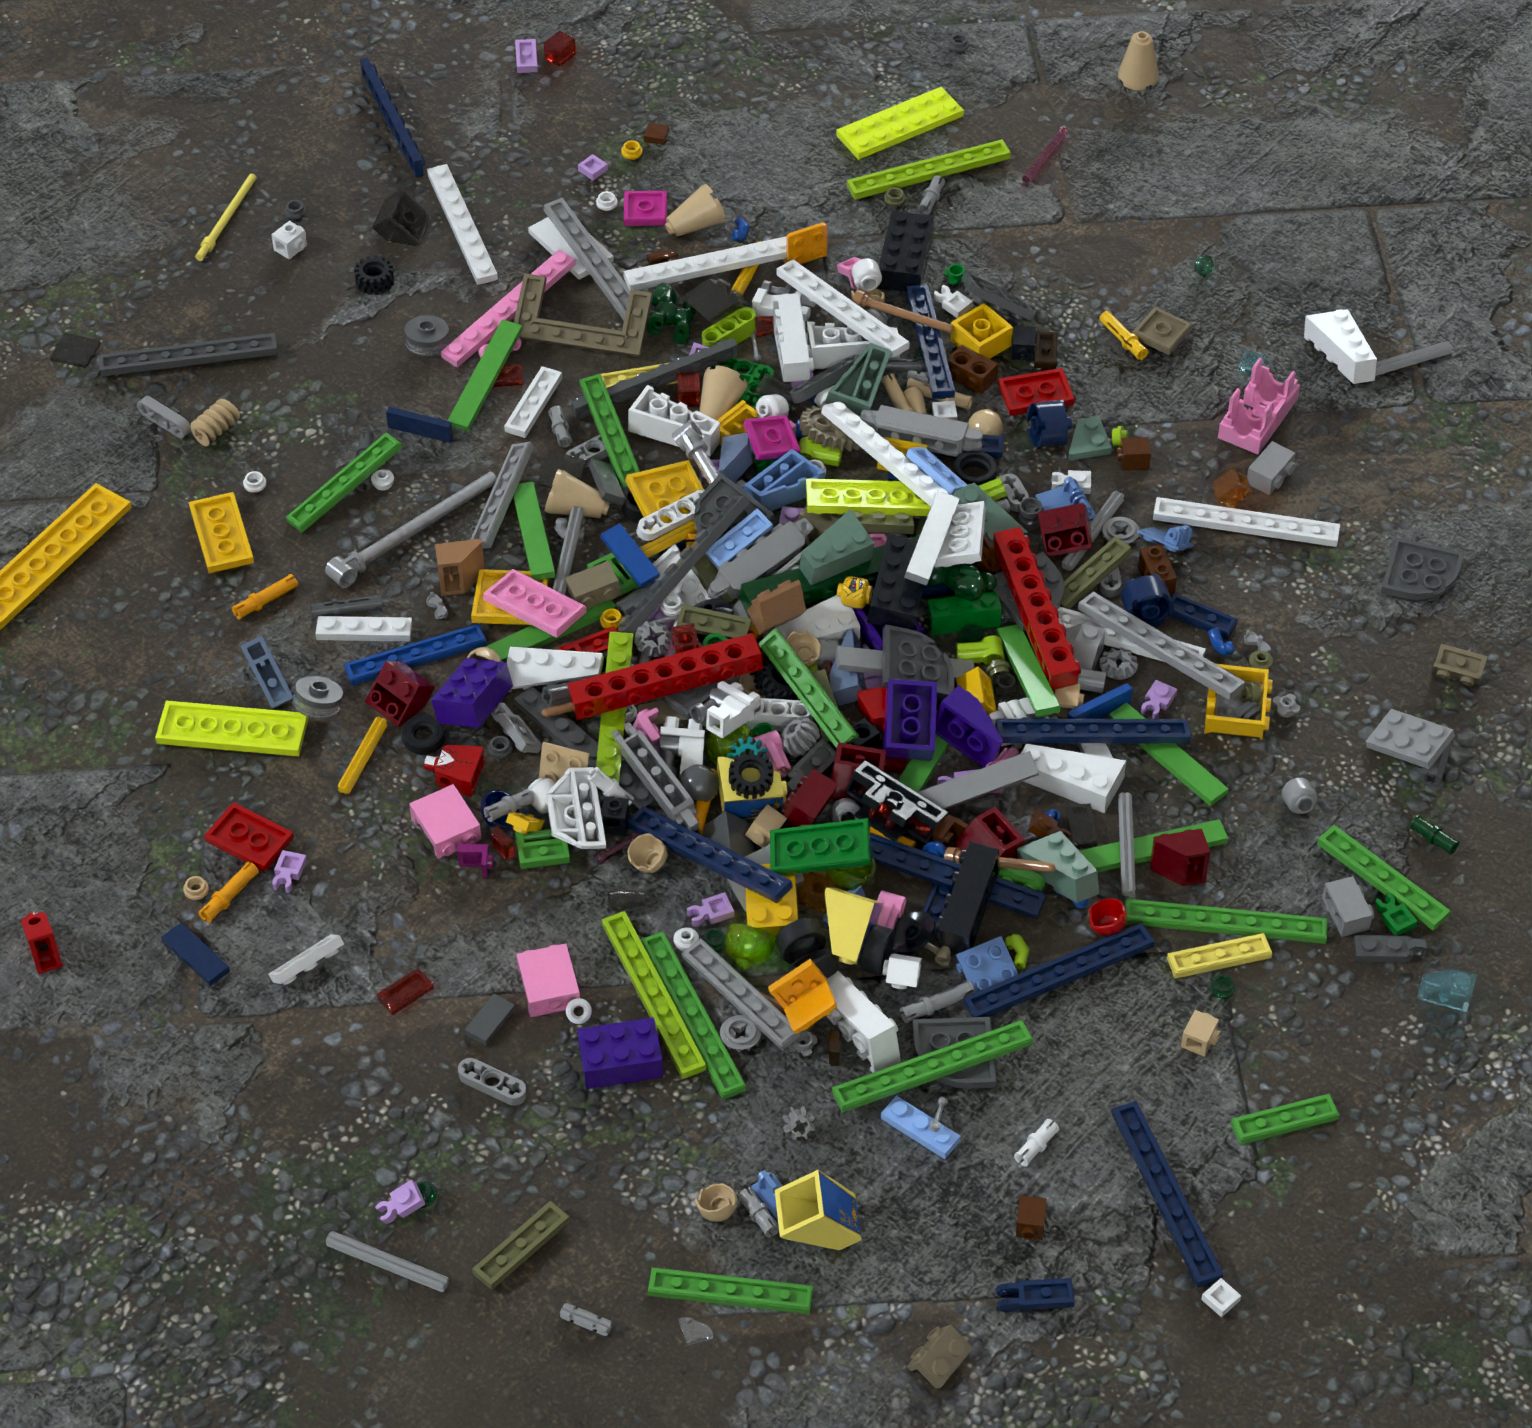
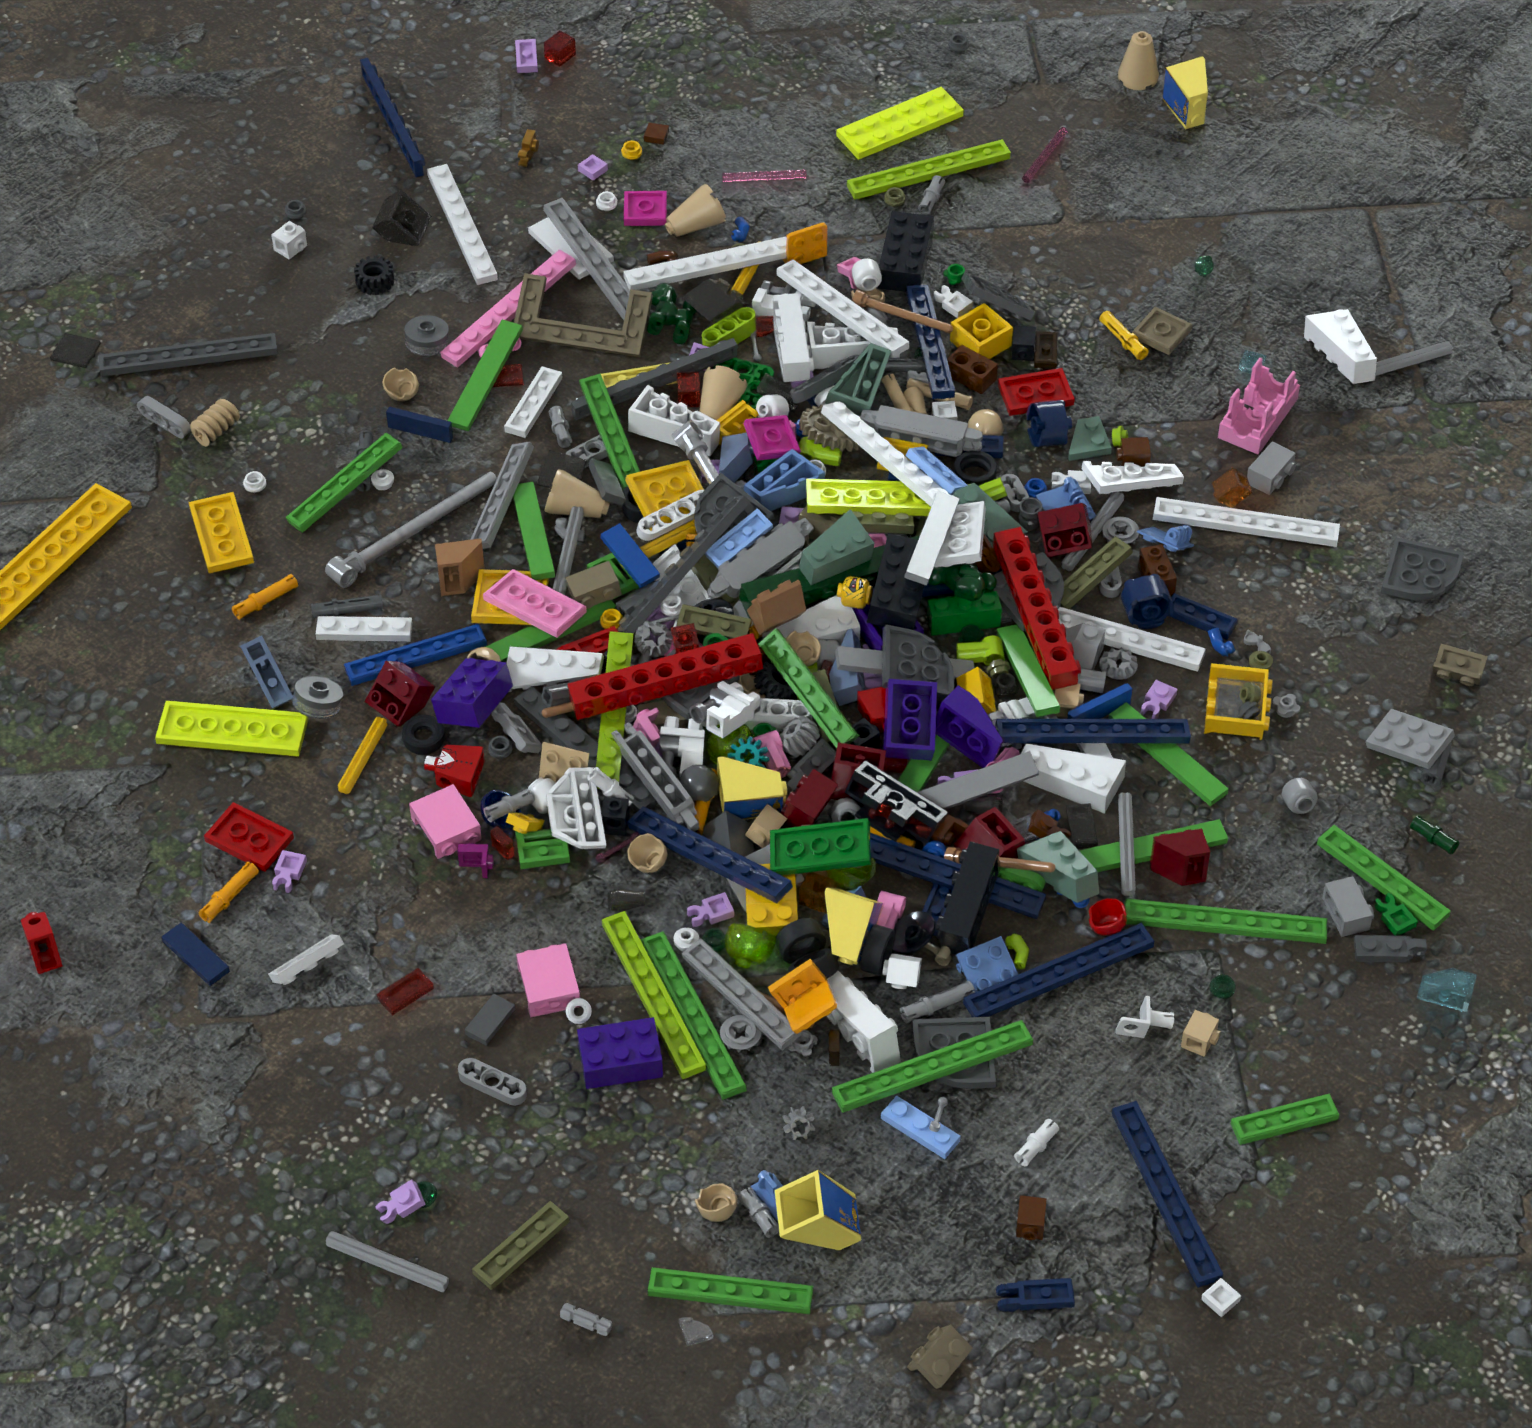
tan plate [183,876,209,900] -> none
light yellow bar [195,174,257,261] -> none
light grey piece [426,592,448,619] -> none
black tyre [729,750,774,799] -> none
light grey plate [1078,592,1245,700] -> none
light yellow tile [1167,933,1272,979] -> none
none -> tan hair [382,368,419,401]
none -> pearl gold plate [518,129,539,167]
none -> clear pink bar [722,170,807,182]
none -> blue plate [1024,478,1047,499]
none -> white wing [1082,461,1184,494]
none -> white bracket [1116,996,1174,1038]
none -> light yellow slope [1163,56,1208,129]

